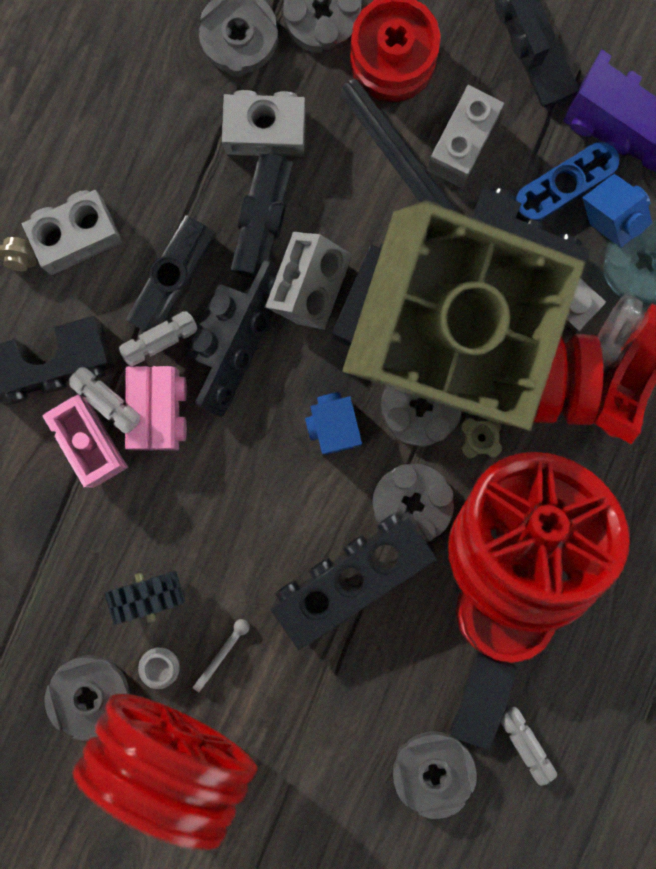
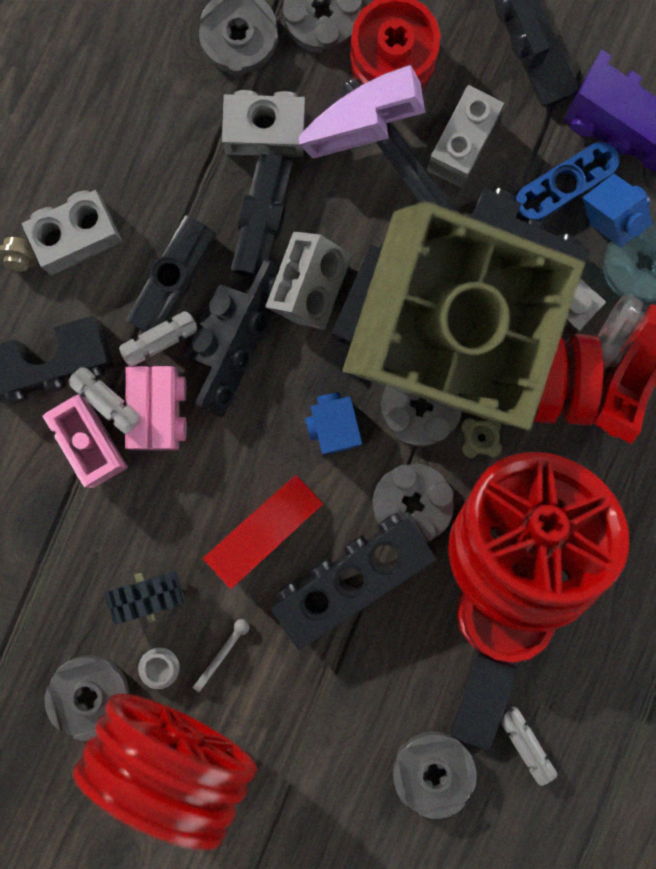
none -> red slope [203,475,323,589]
none -> lavender slope [298,65,425,158]

